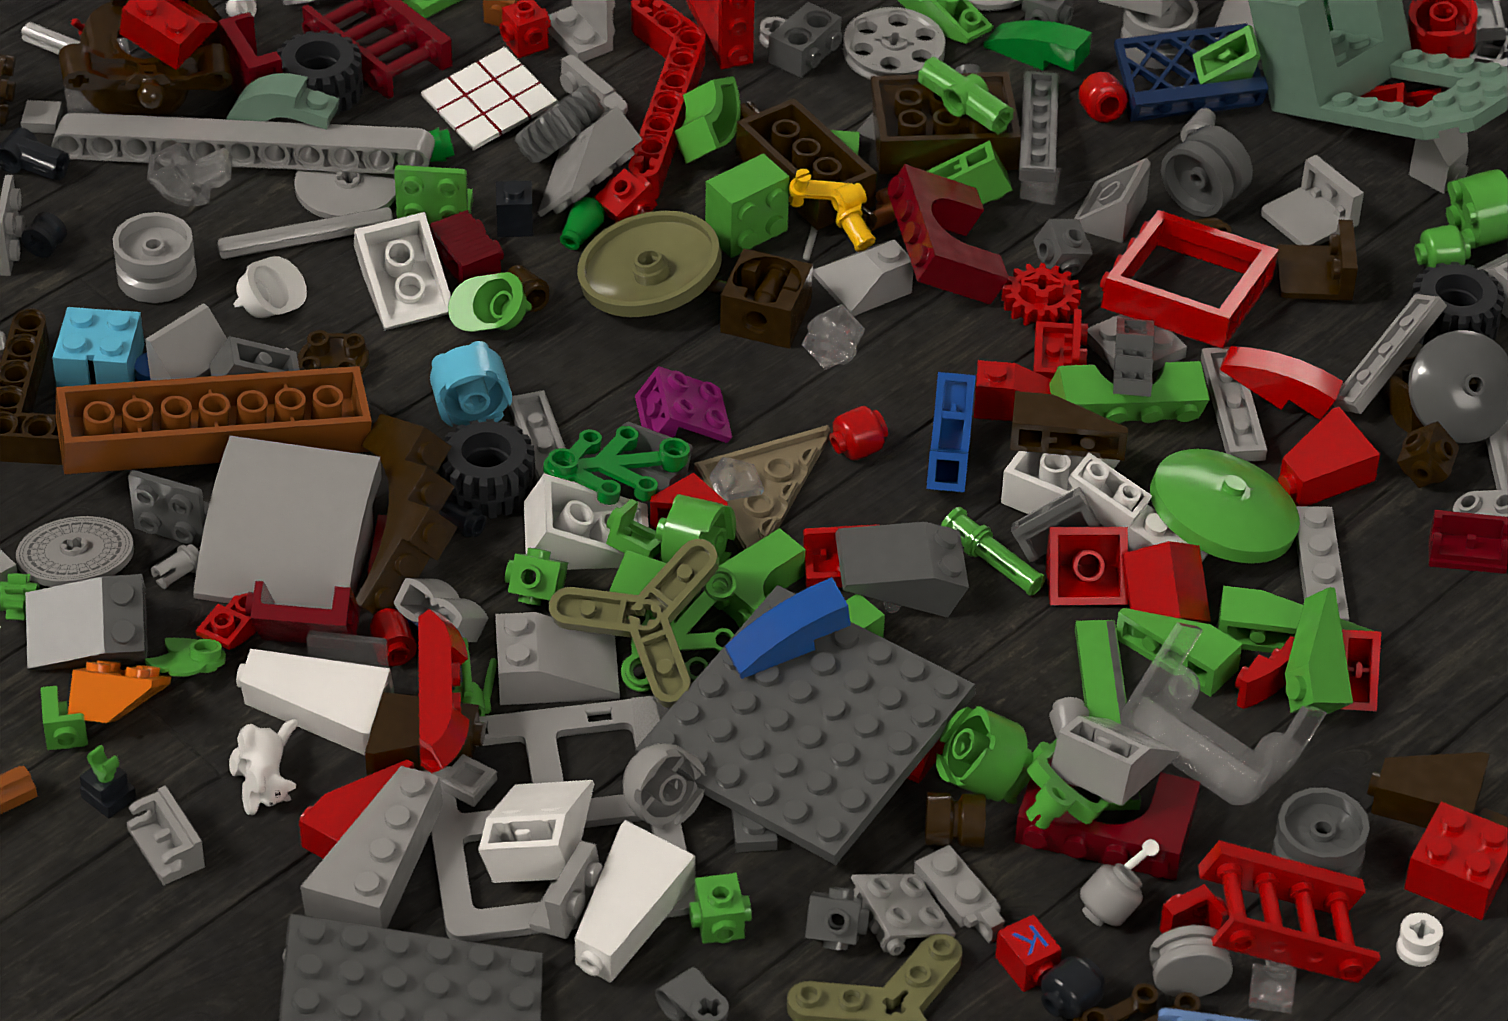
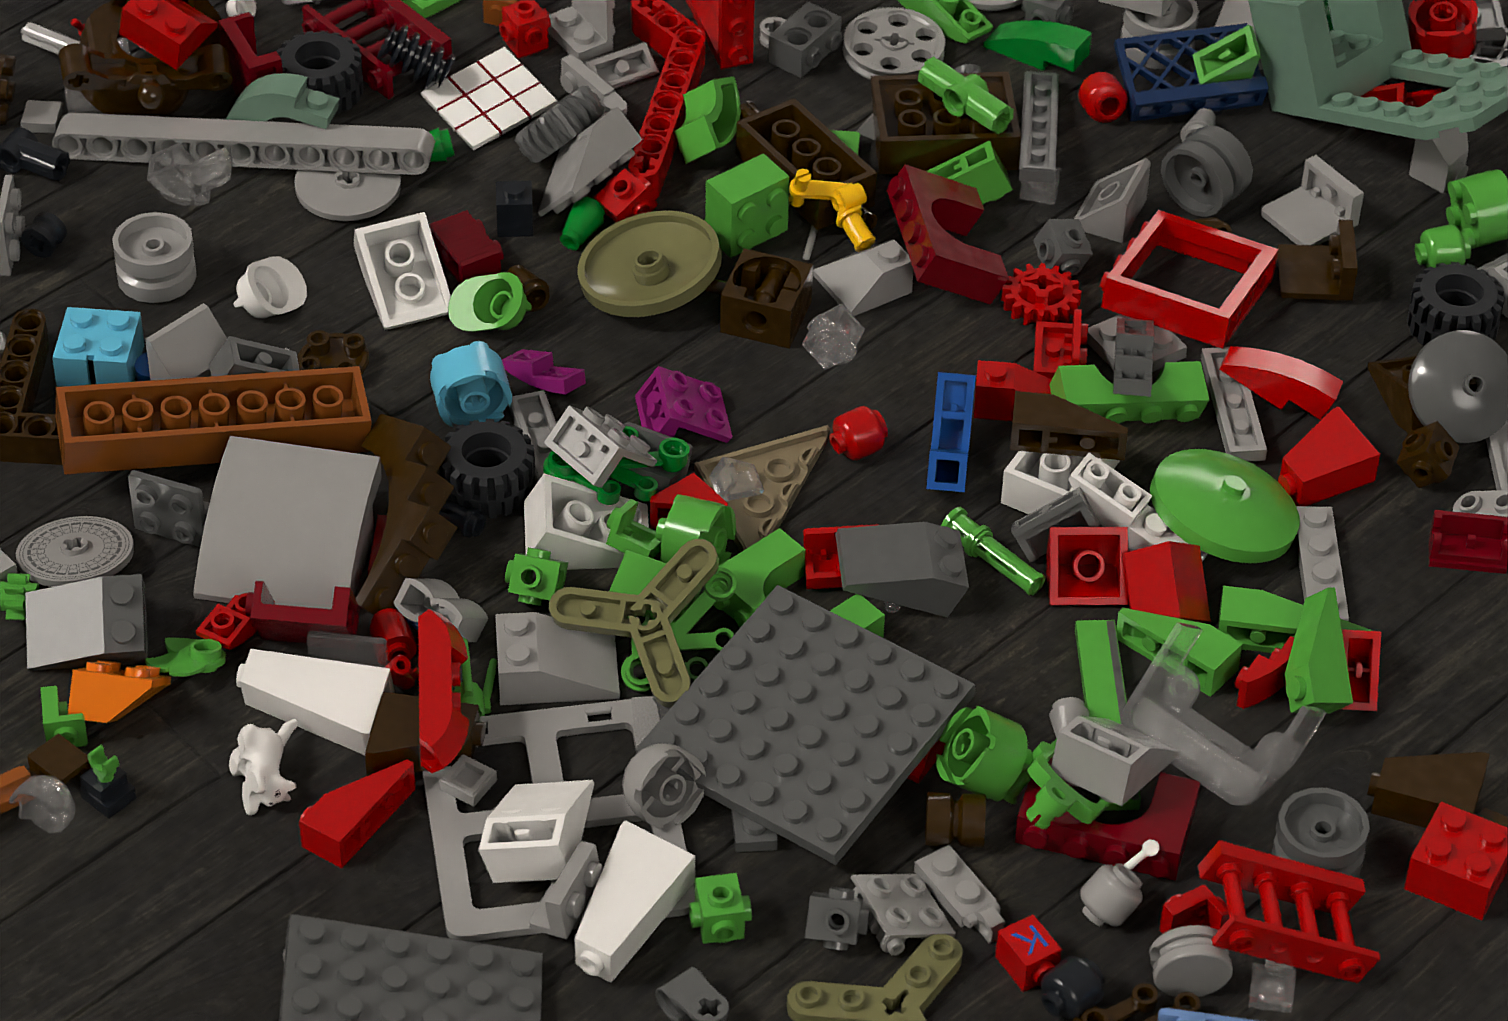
light grey hinge [127,785,205,885] -> none
light grey pin [151,544,199,589] -> none
light grey axle [217,207,393,259] -> none
light grey wedge [300,766,443,929] -> none
bright green bracket [394,165,473,224] -> none
blue slope [725,577,851,679] -> none
dark orange arm [870,188,896,232] -> none
light grey tile [1333,294,1447,414] -> none
white wheel [1396,913,1443,967] -> none
none -> clear hair [9,775,75,833]
none -> dark brown panel [27,733,91,791]
none -> black piece [377,22,456,89]
none -> red arm [384,655,419,690]
none -> magenta slope [502,349,586,394]
none -> light grey bracket [544,405,657,488]
none -> light grey slope [584,42,659,89]

